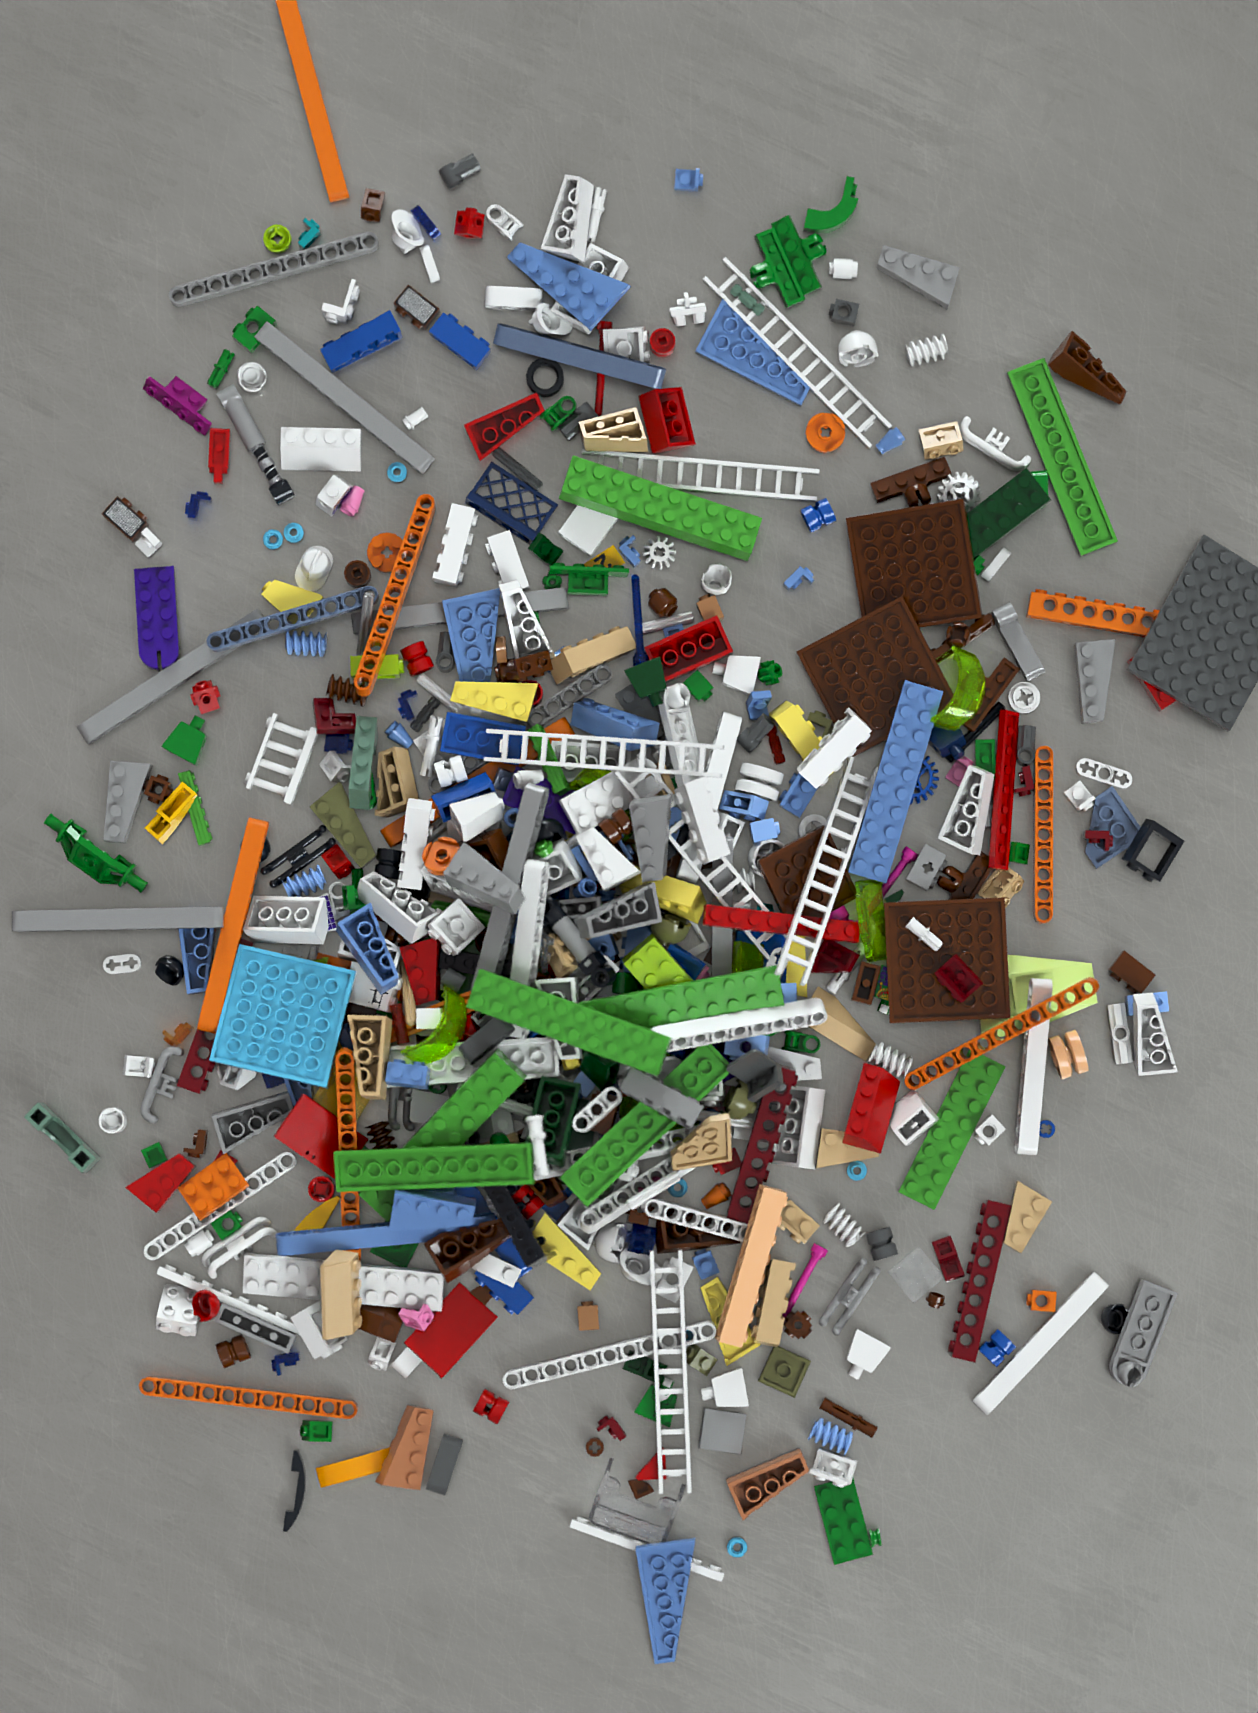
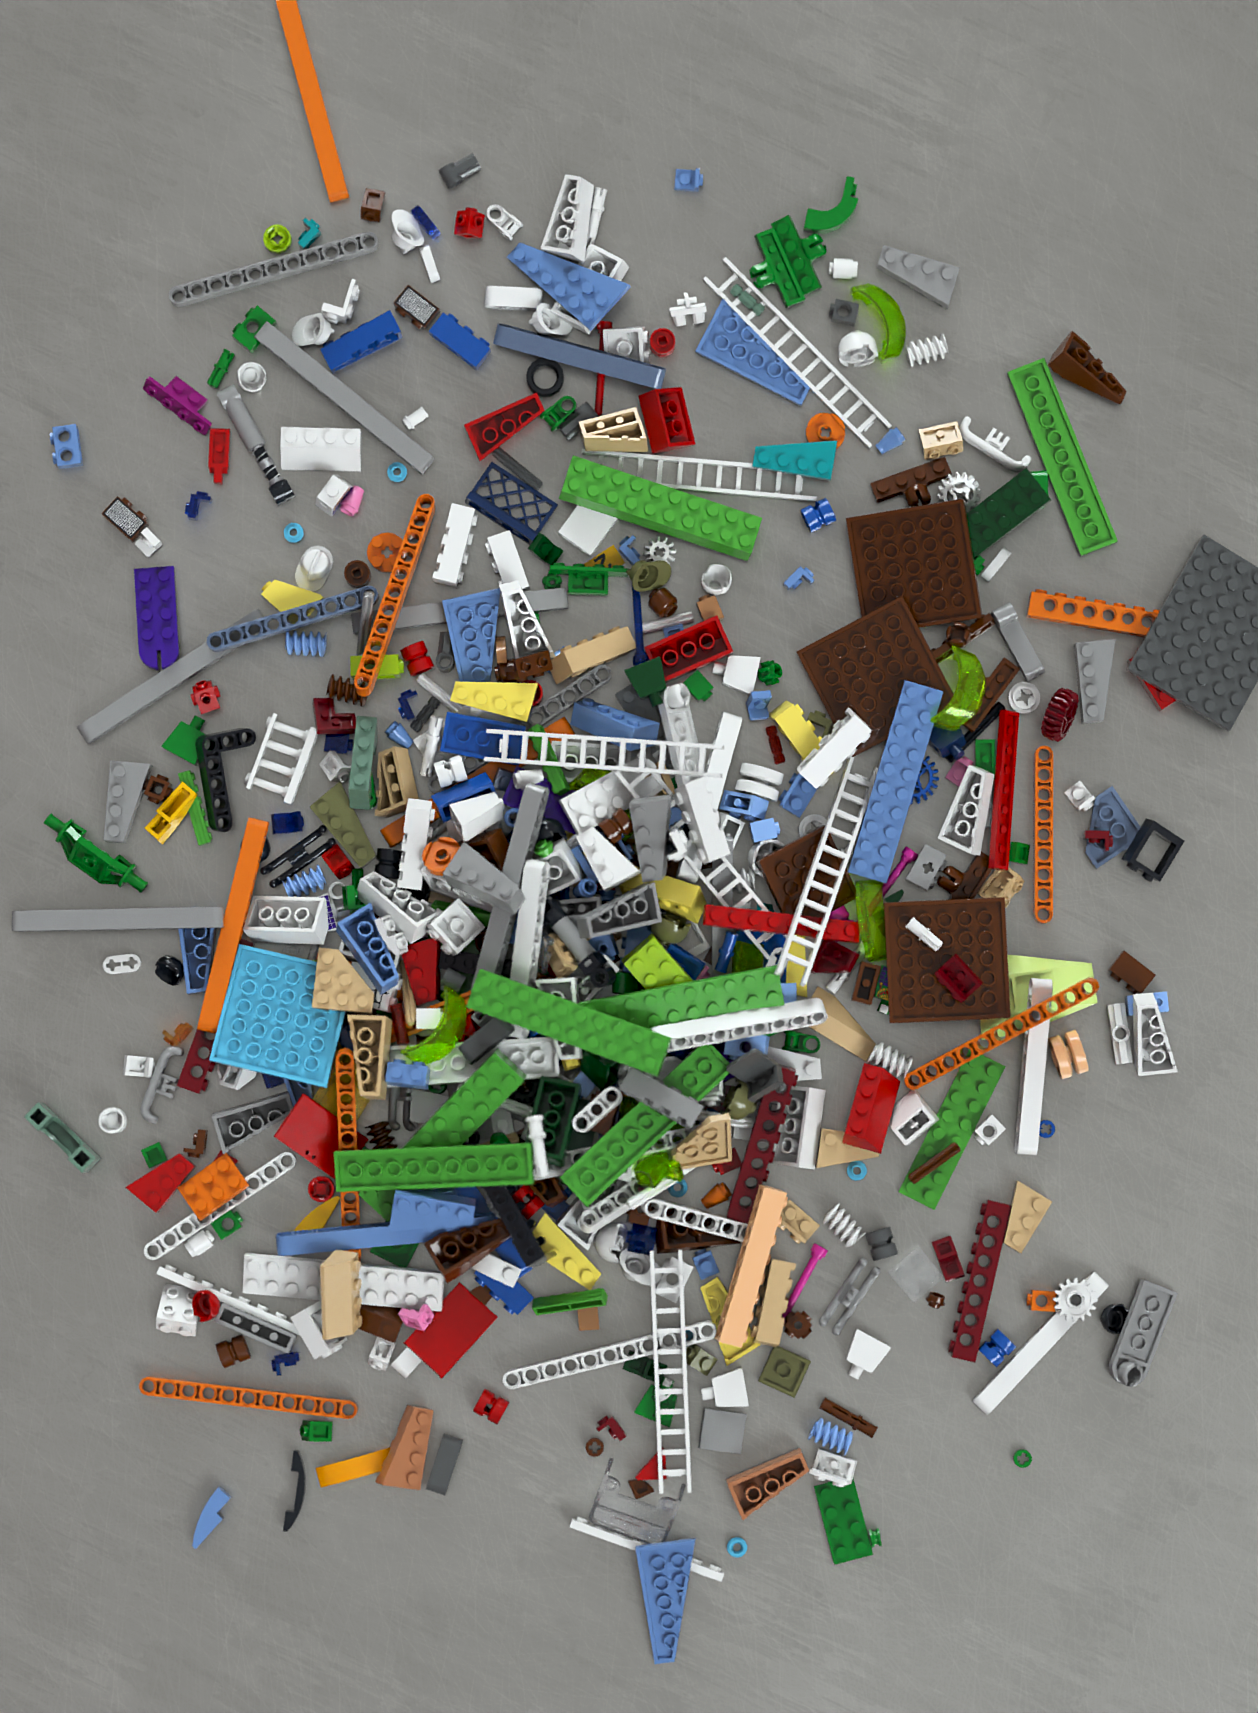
white piece [201,1217,277,1279] -> none
medium azure plate [263,529,283,550] -> none
dark grey piece [737,713,775,754] -> none
dark red bracket [1014,765,1035,797] -> none
dark grey piece [1016,725,1036,766] -> none
white beam [1076,758,1132,789] -> none
none -> medium blue brick [50,424,83,469]
none -> medium blue slope [192,1486,231,1549]
none -> black beam [195,728,256,832]
none -> clear blue bracket [271,811,304,835]
none -> white piece [292,313,335,346]
none -> tan plate [312,948,375,1014]
none -> white slope [375,915,408,956]
none -> bright green piece [532,1288,608,1316]
none -> olive piece [626,560,671,592]
none -> clear neon green brick [634,1152,684,1188]
none -> white bracket [667,827,688,861]
none -> blue pin [714,931,739,973]
none -> teal wing [752,441,837,481]
none -> clear neon green windscreen [850,283,906,364]
none -> reddish brown axle [908,1142,961,1184]
none -> green bush [1013,1449,1032,1468]
none -> dark red gear [1041,688,1079,742]
none -> white gear [1053,1278,1098,1322]

